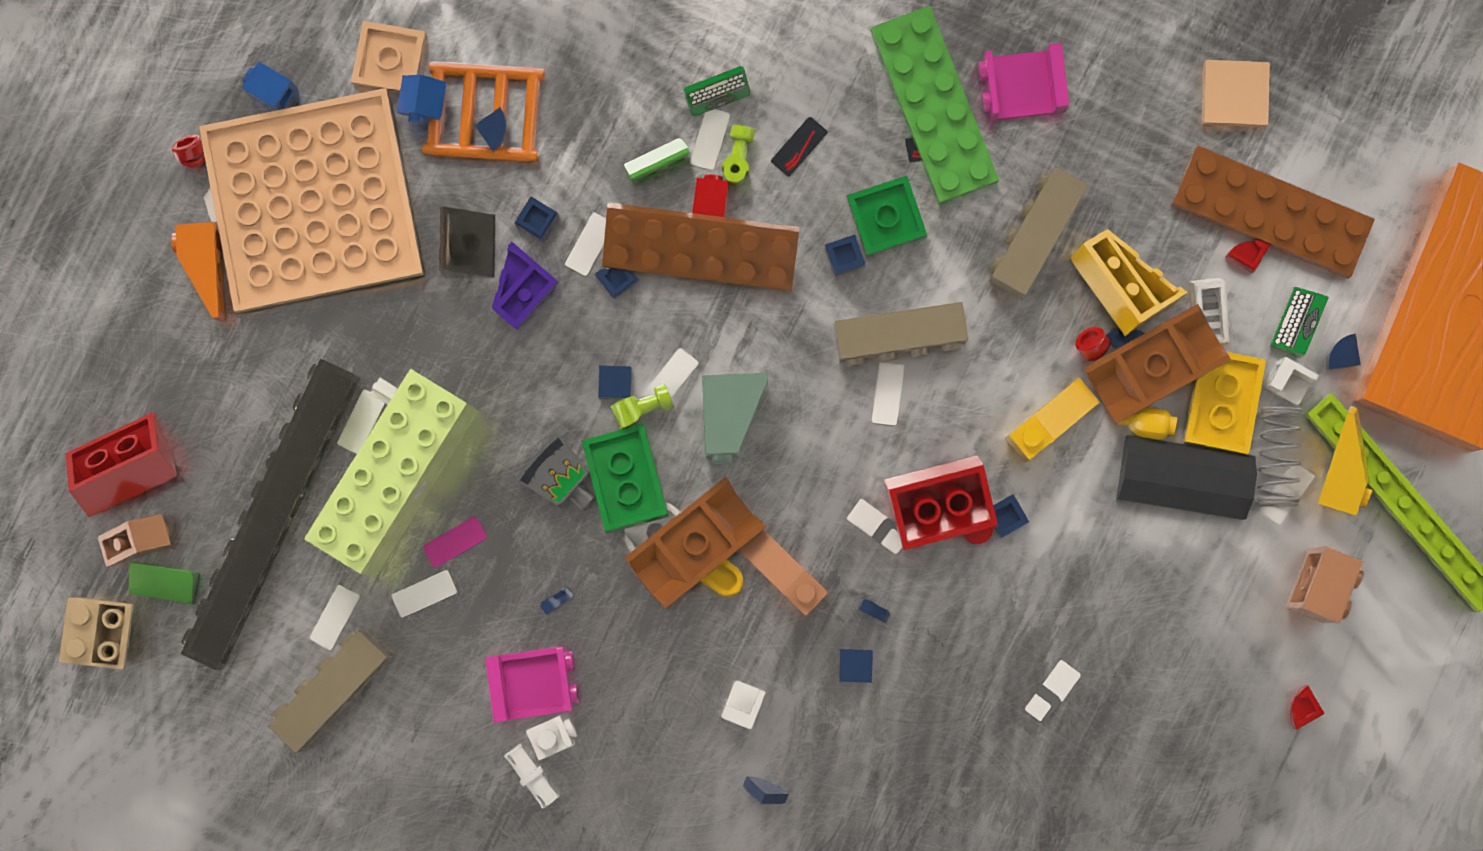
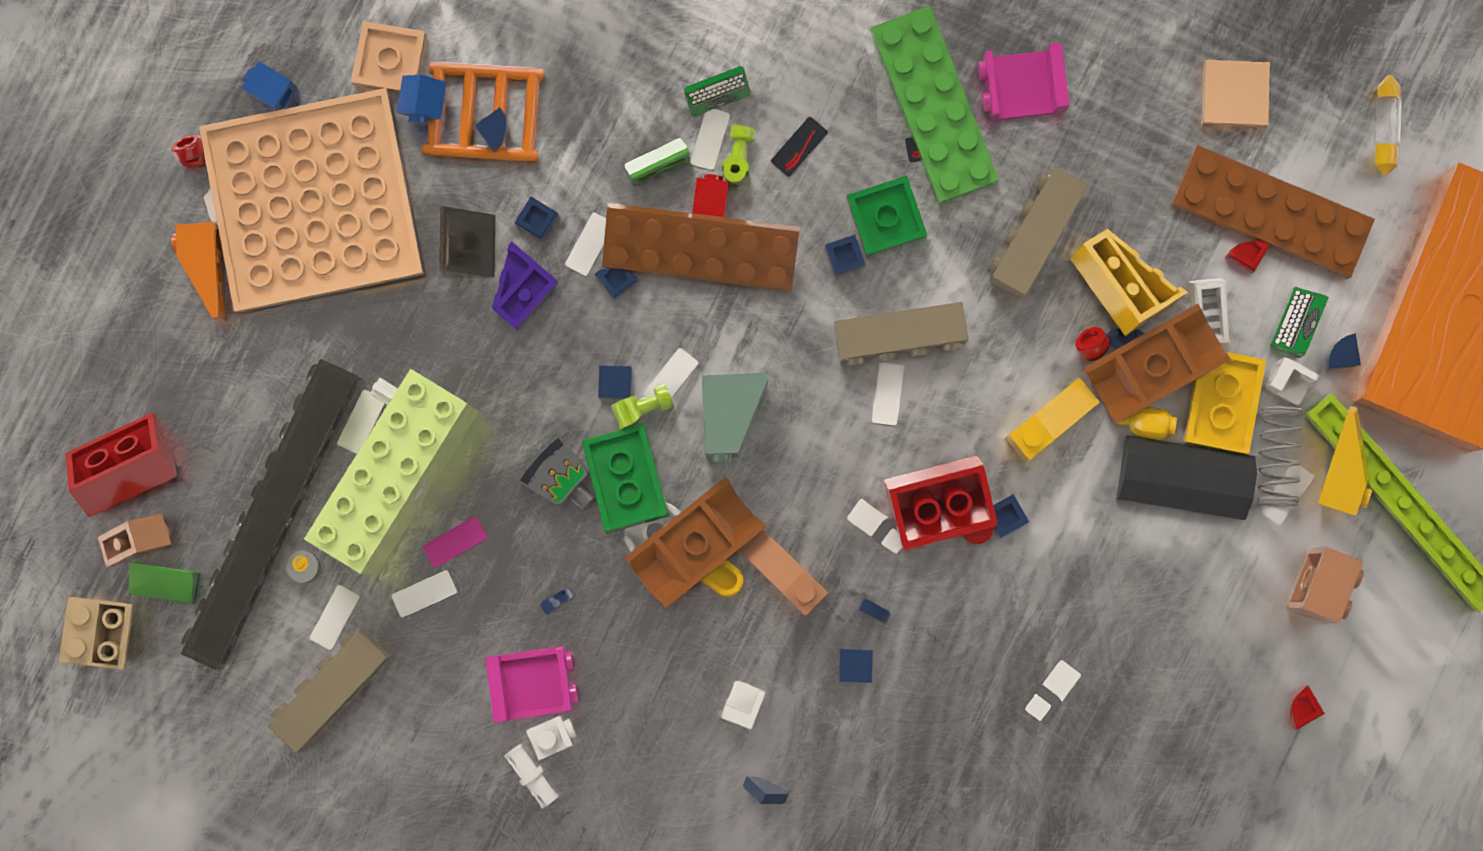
none -> light grey tile [286,551,320,583]
none -> piece [1374,75,1402,175]

